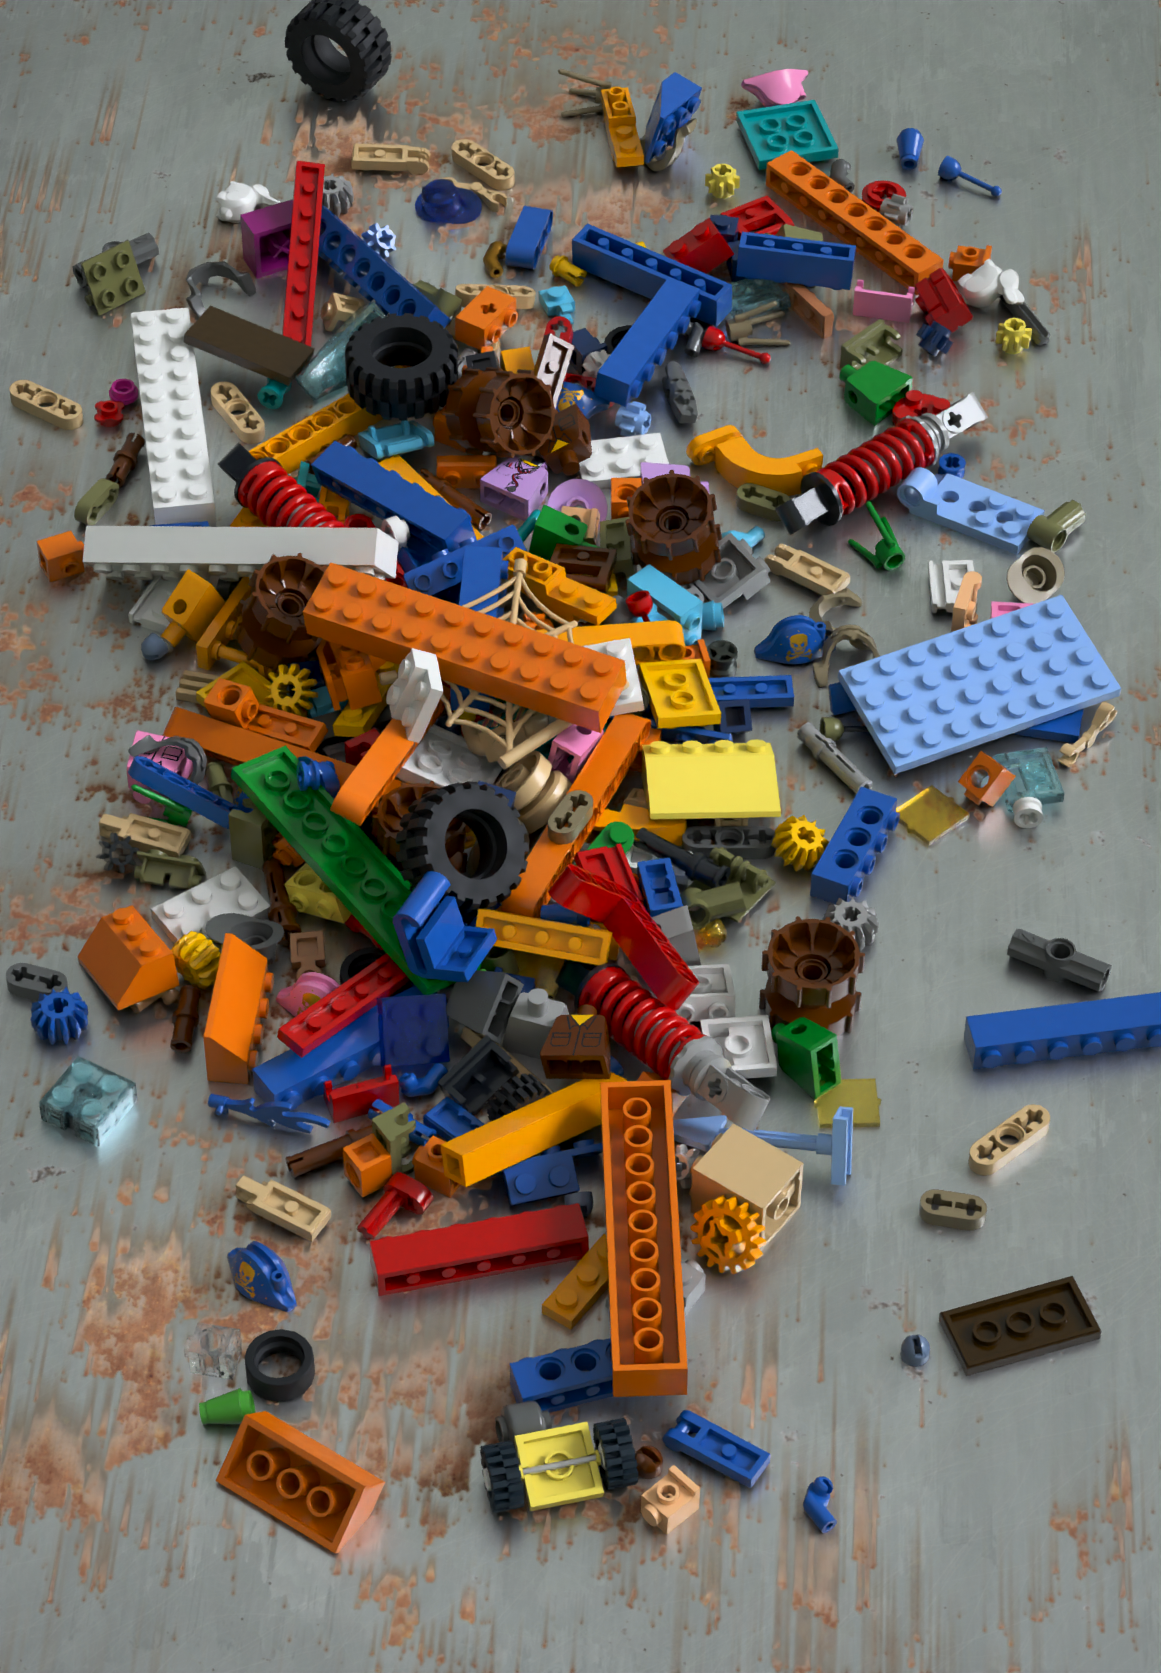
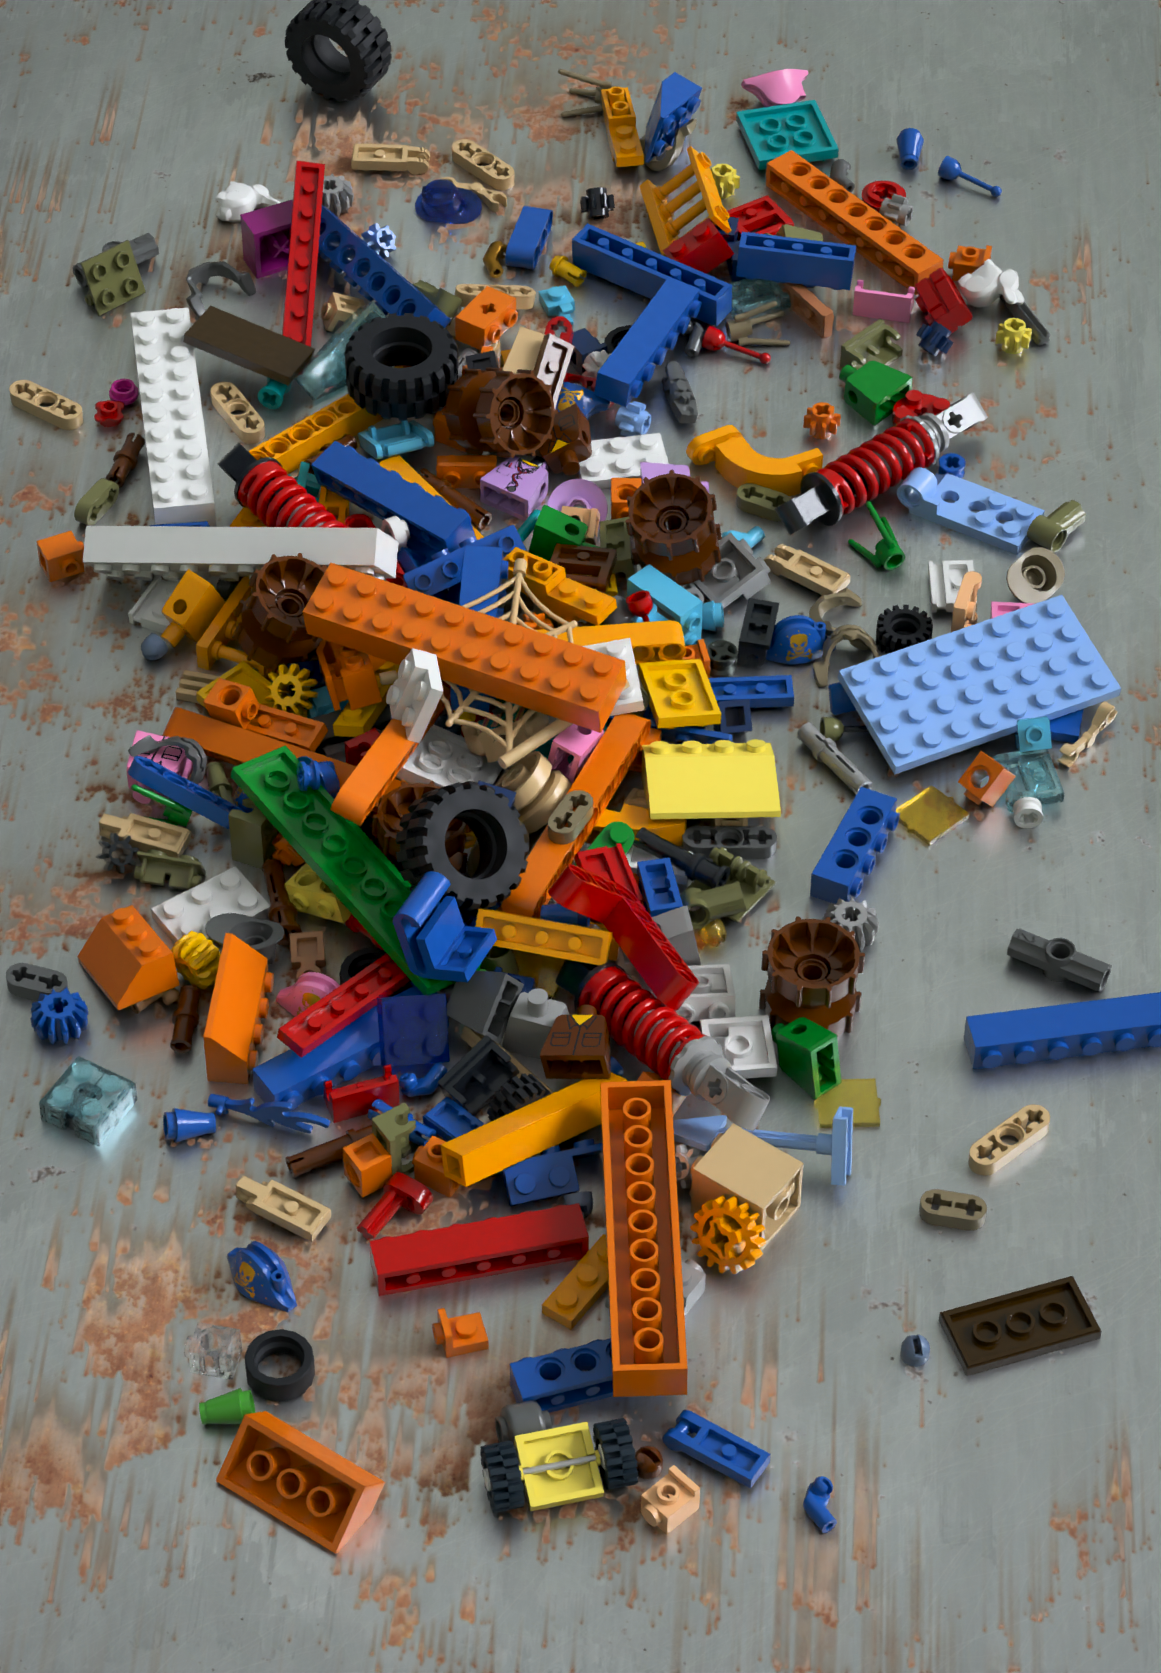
yellow gear [771,815,829,872] -> none
none -> blue cone [163,1108,216,1143]
none -> orange bracket [432,1308,489,1358]
none -> tan tile [502,326,545,373]
none -> black gear [580,187,615,220]
none -> light orange fence [639,146,731,257]
none -> black hinge [737,598,779,667]
none -> orange gear [803,402,841,439]
none -> black tyre [875,604,933,655]
none -> medium azure bracket [1015,716,1052,752]

